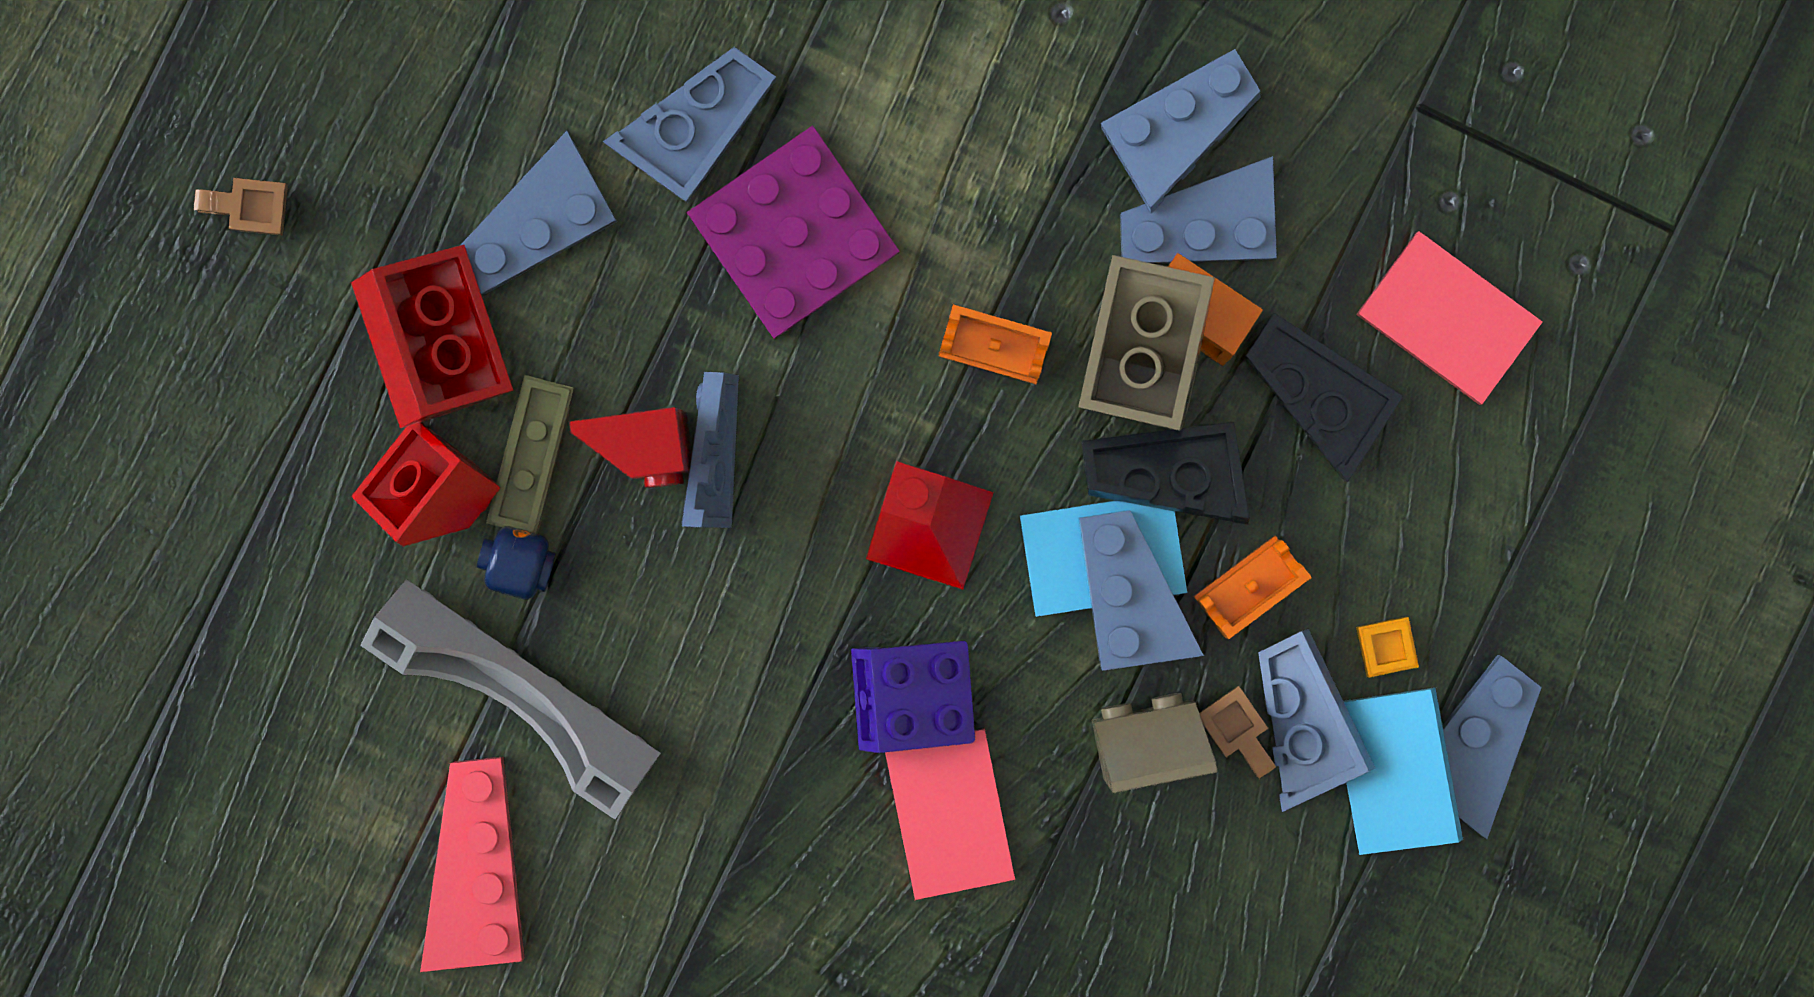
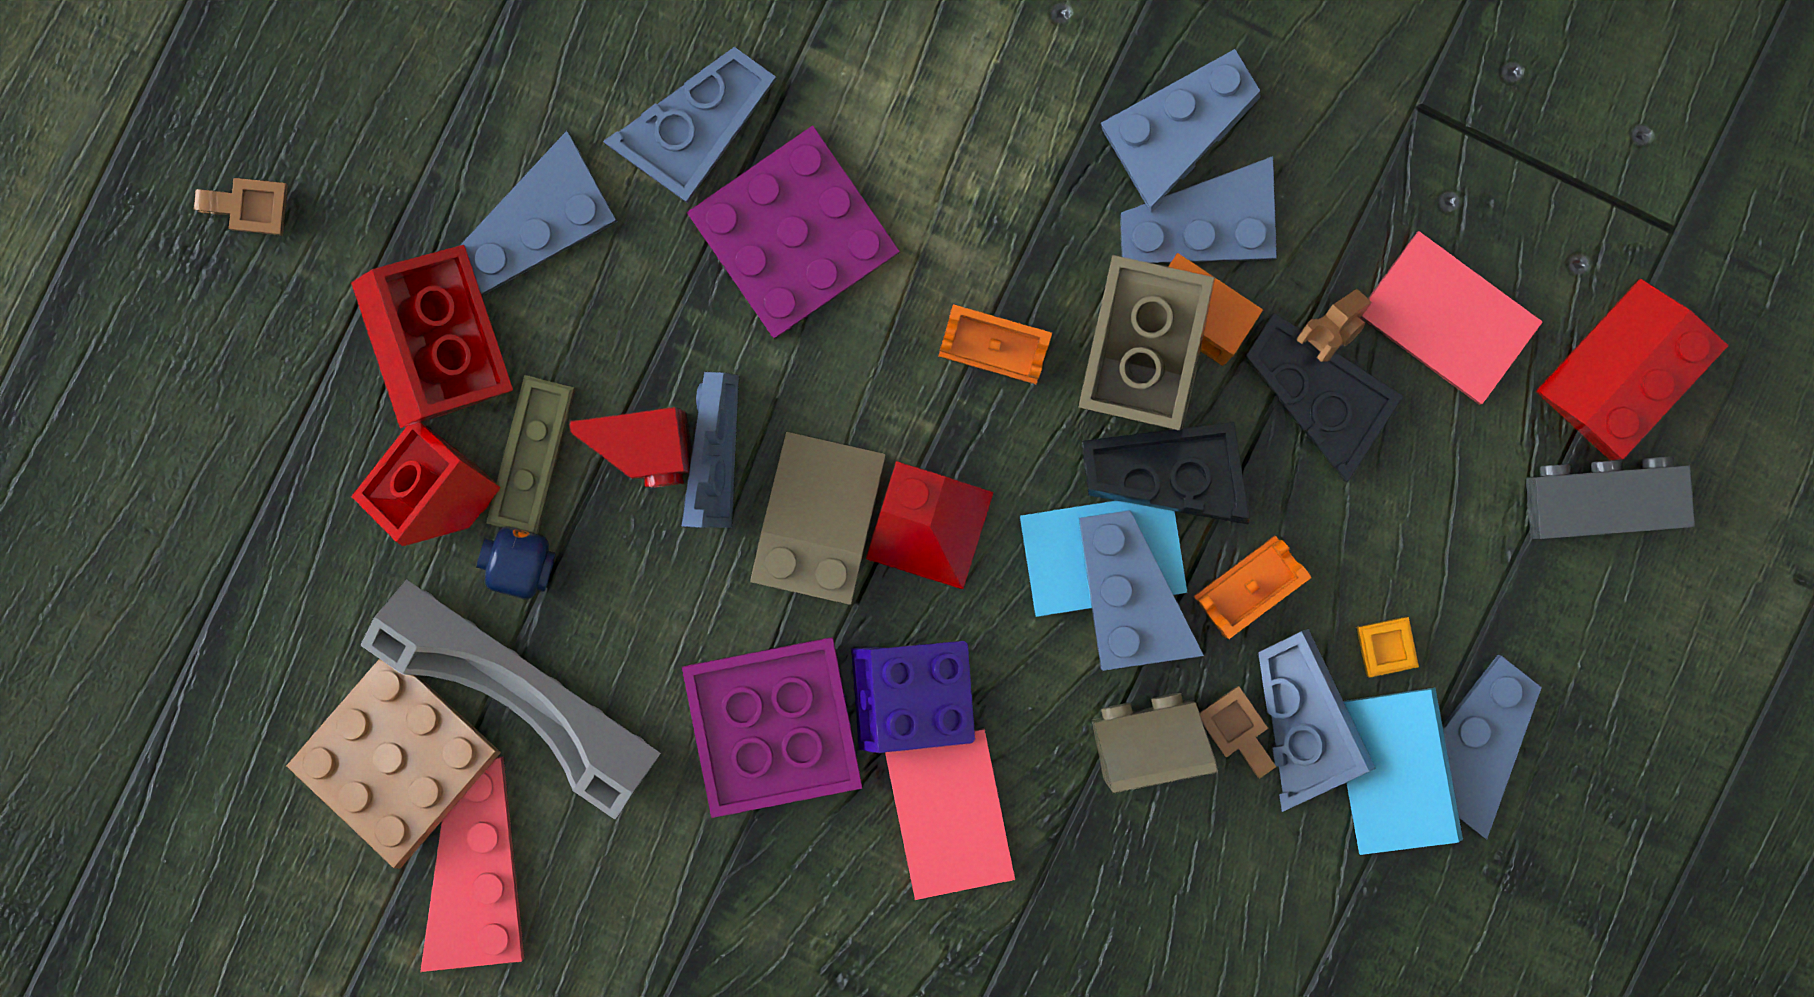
none -> plate [286,659,501,869]
none -> magenta plate [682,637,863,818]
none -> dark tan slope [750,432,886,605]
none -> medium nougat plate [1297,289,1372,362]
none -> dark grey brick [1526,456,1695,539]
none -> red slope [1535,279,1729,460]

